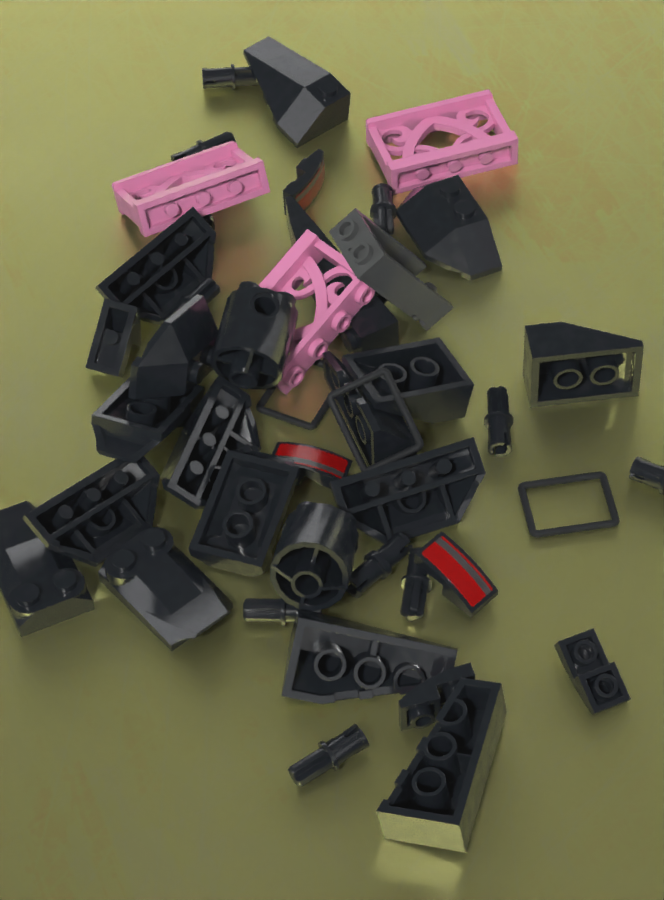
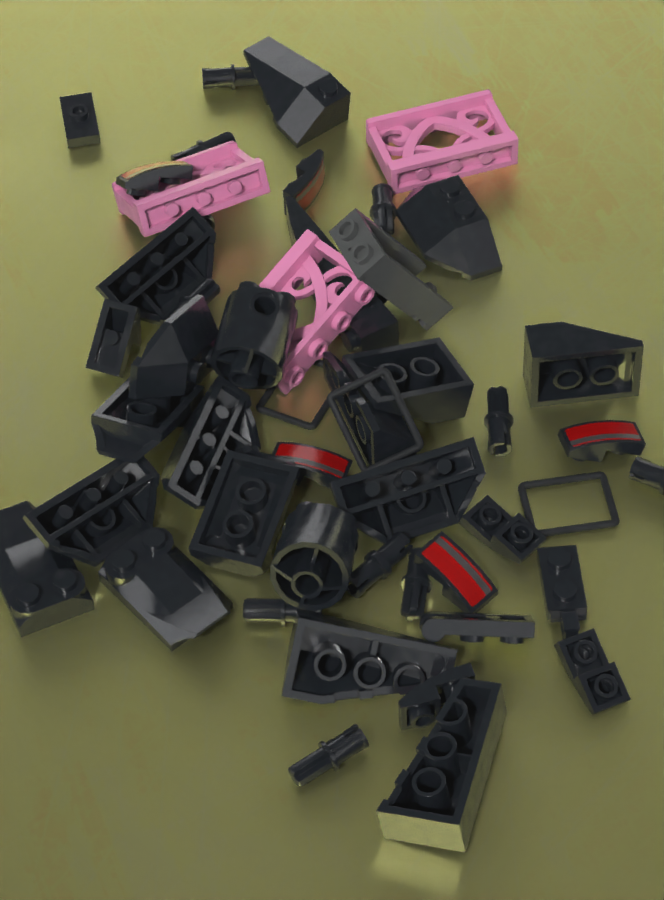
none -> black plate [60,92,101,148]
none -> black slope [116,161,193,196]
none -> black plate [419,611,535,644]
none -> black slope [459,495,547,564]
none -> black hinge [537,545,587,640]
none -> slope [558,420,646,462]

